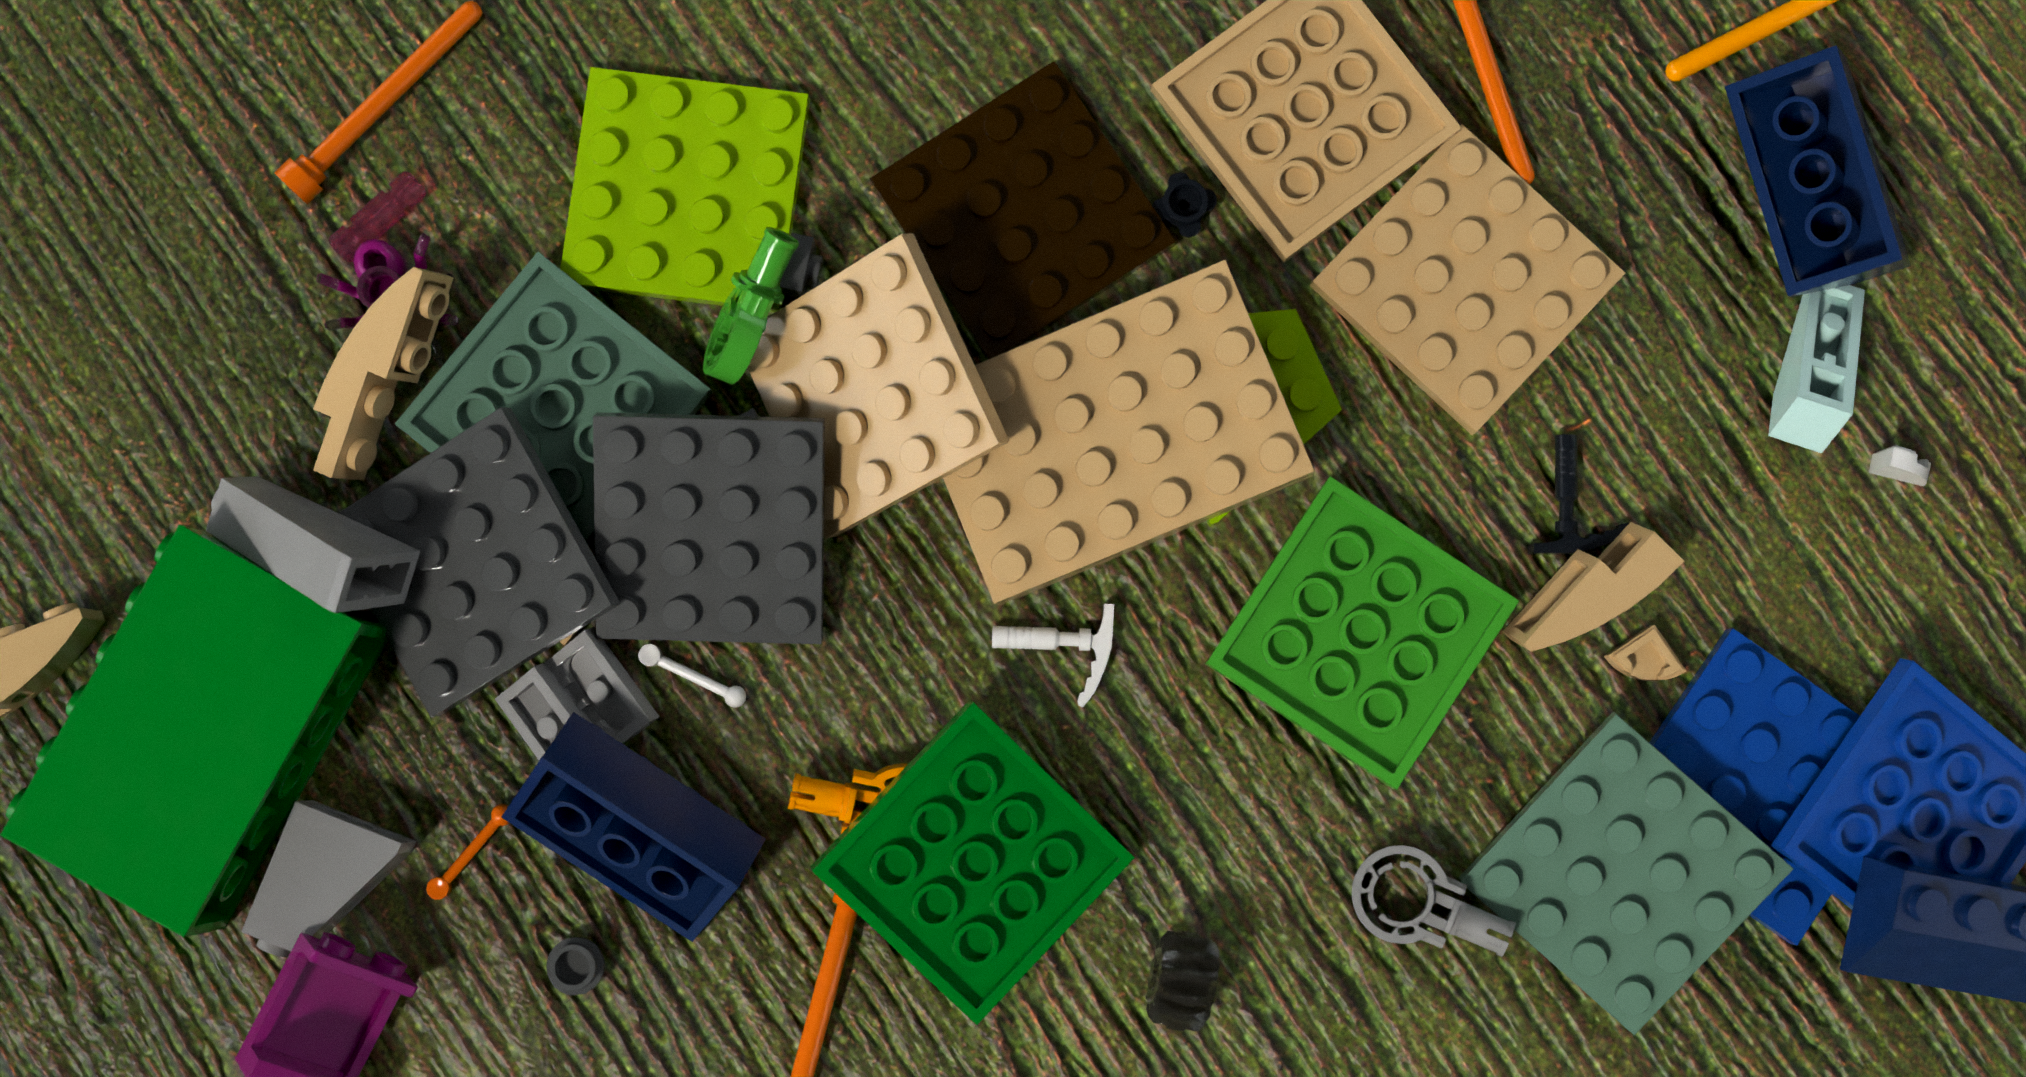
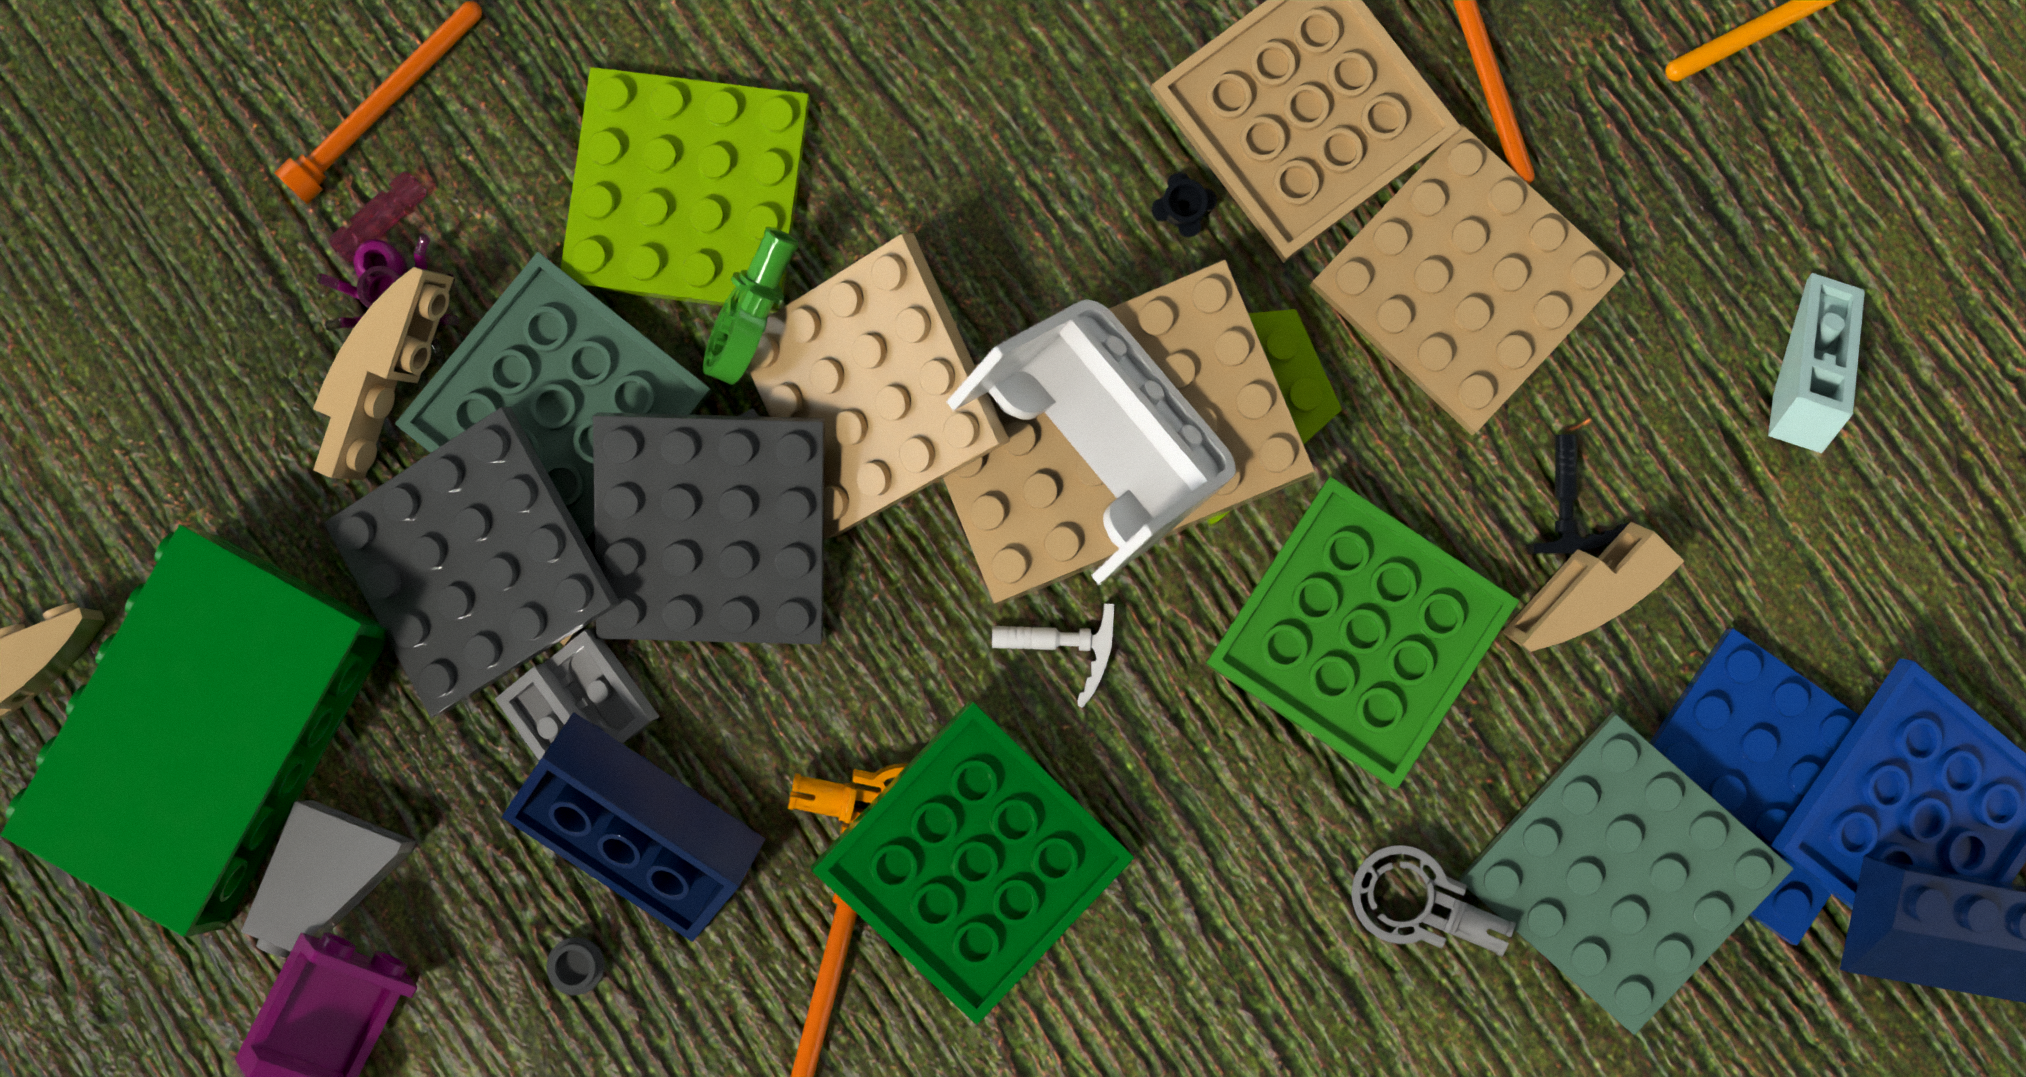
light grey slope [206,476,420,613] -> none
orange hinge [426,804,509,900] -> none
white hinge [638,644,746,708] -> none
dark grey plate [780,233,824,300] -> none
dark brown plate [870,61,1176,360] -> none
clear smoke gear [1145,931,1221,1032] -> none
tan tile [1604,624,1686,681] -> none
dark blue slope [1724,45,1911,297] -> none
white tile [1868,445,1931,486] -> none
none -> white windscreen [947,300,1236,585]

